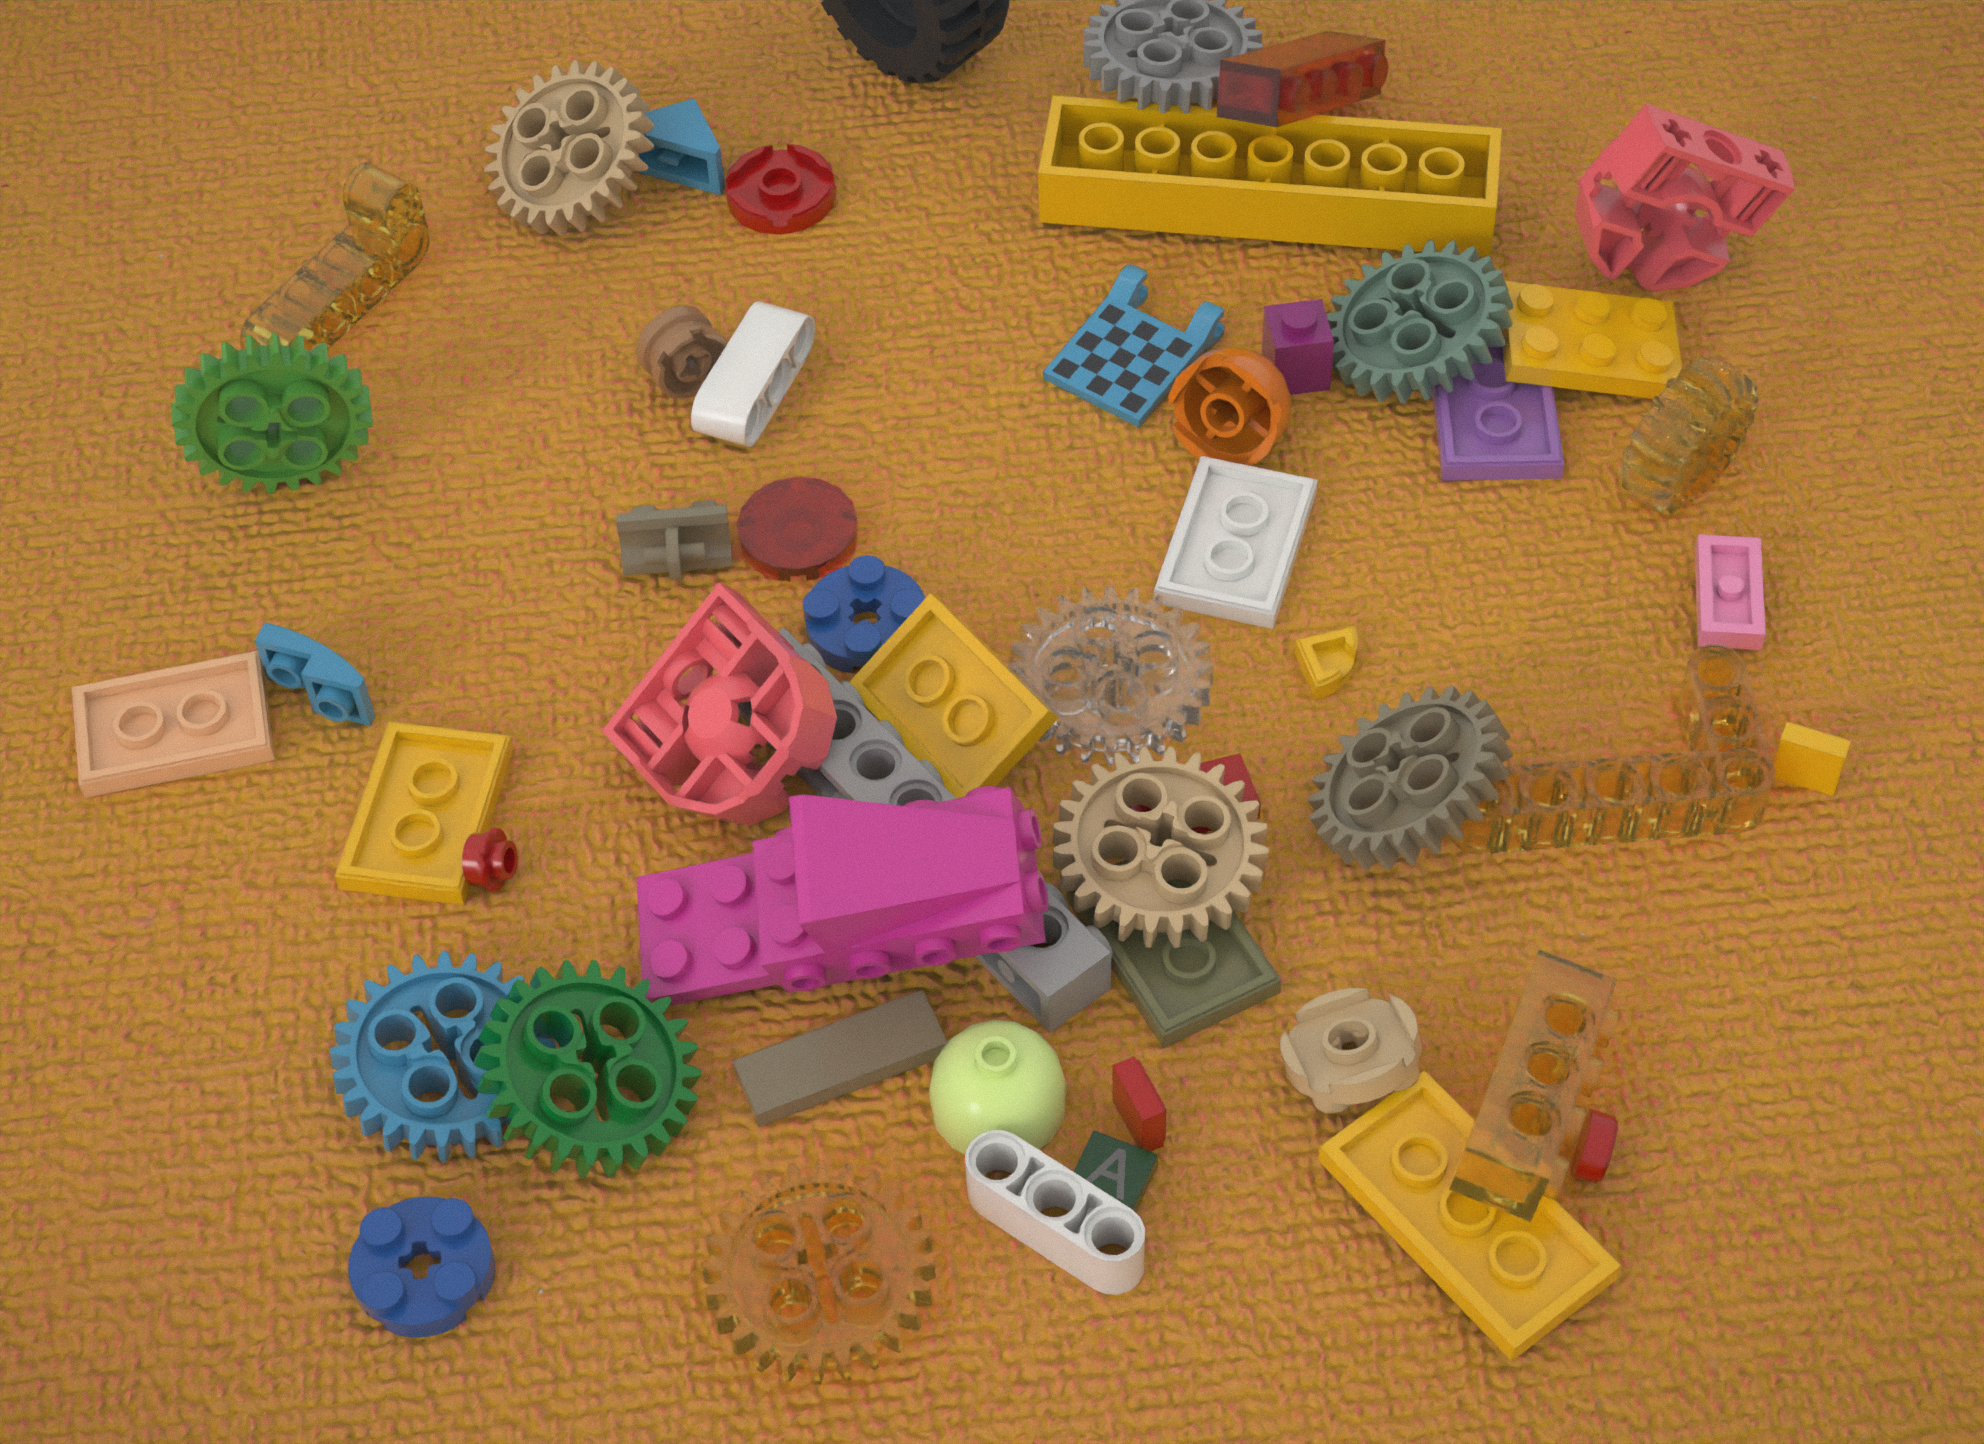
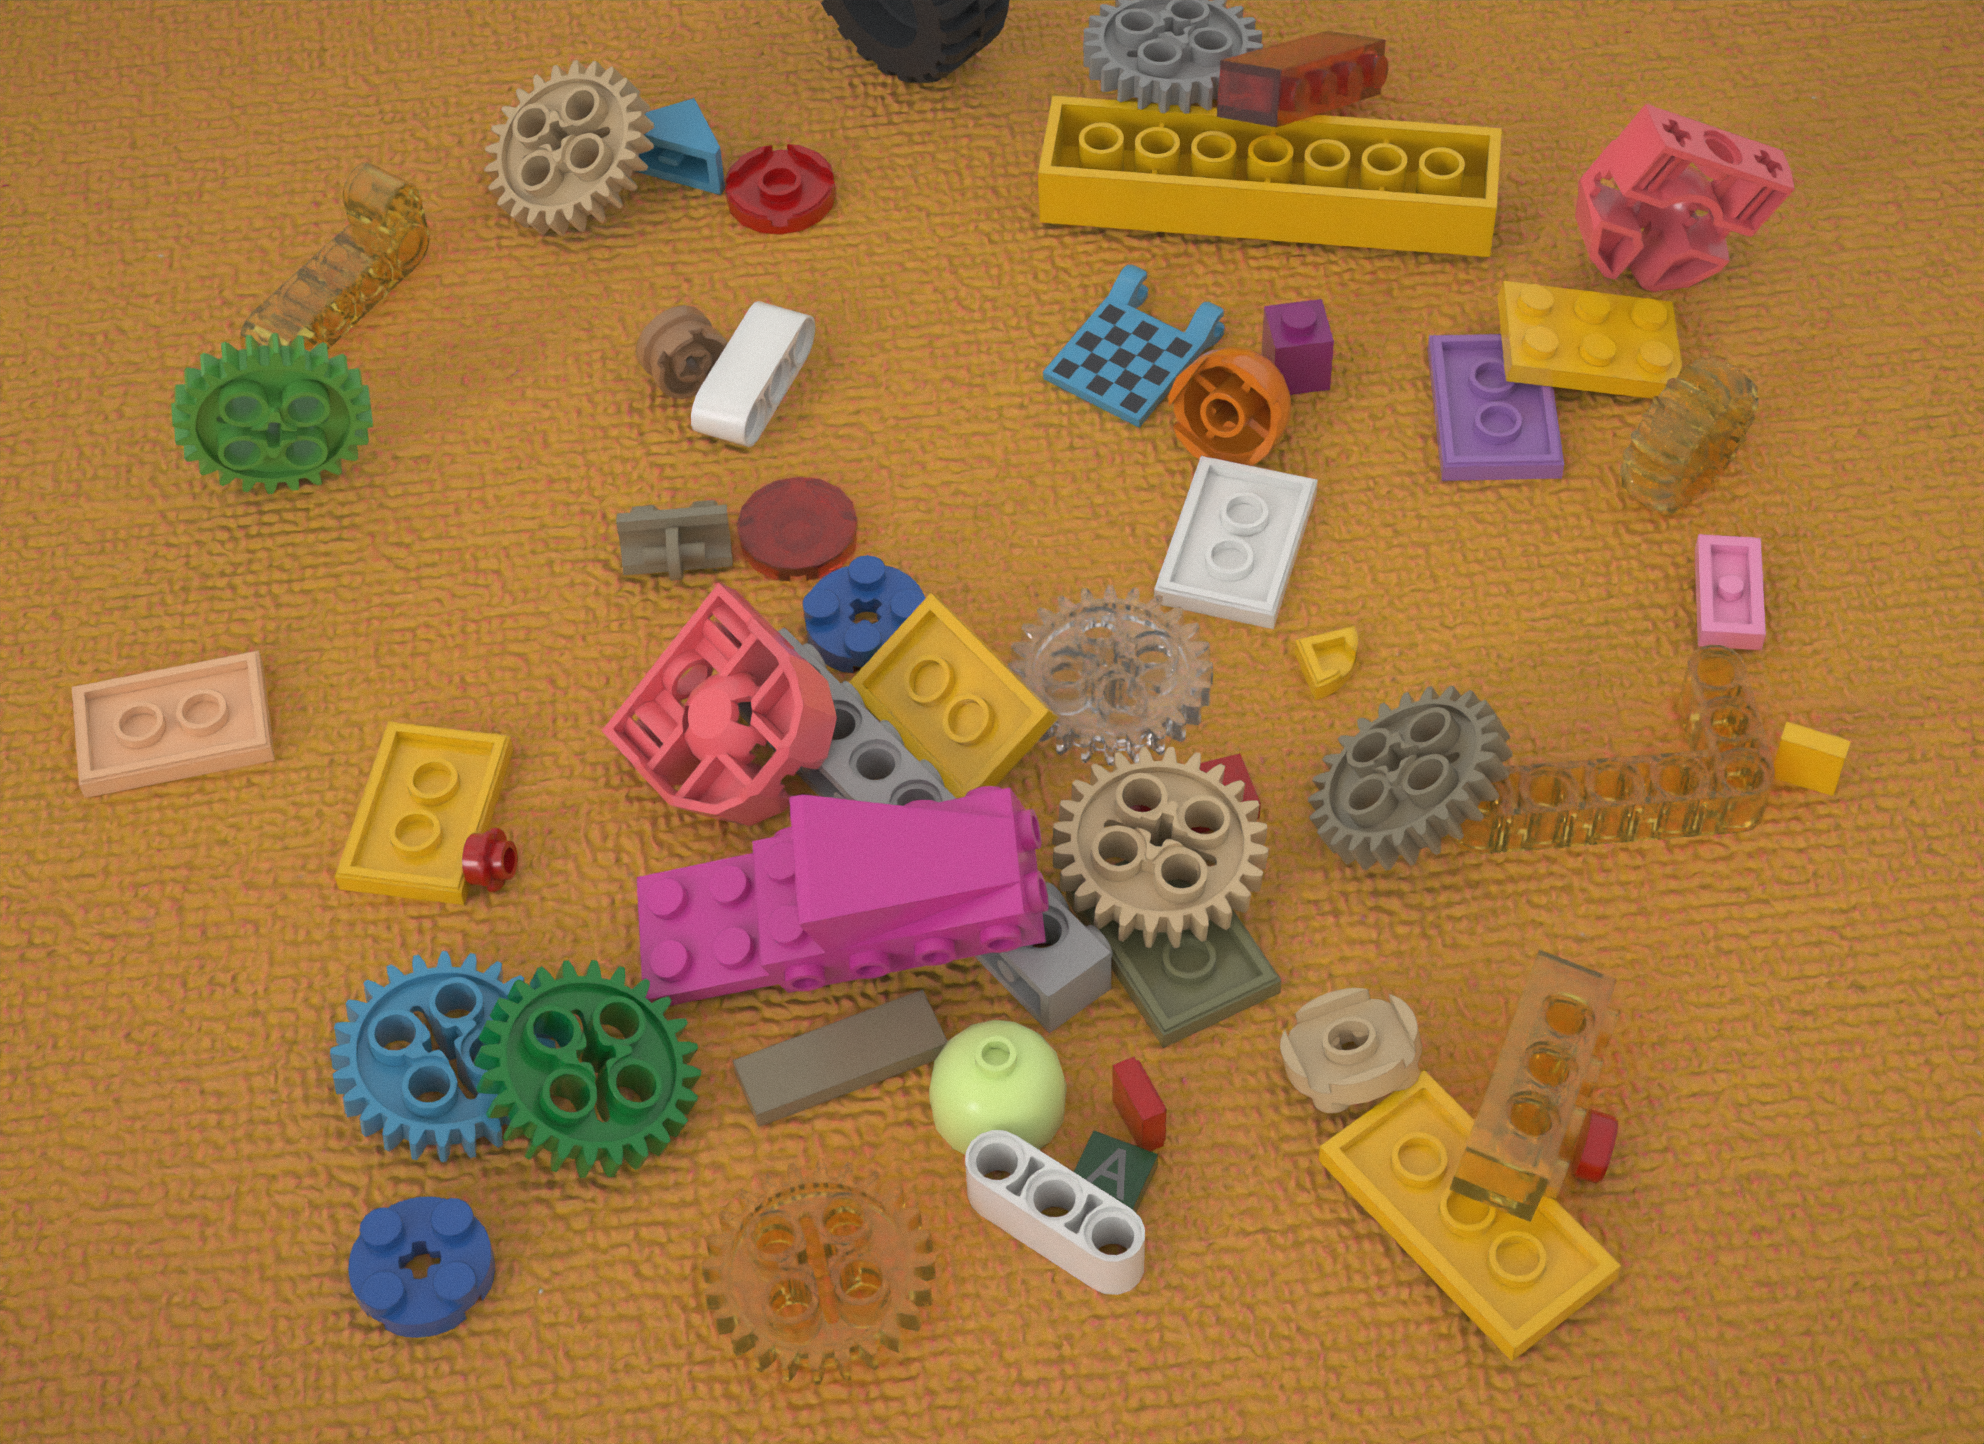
dark azure slope [255,622,376,726] -> none
sand green gear [1326,240,1513,404] -> none

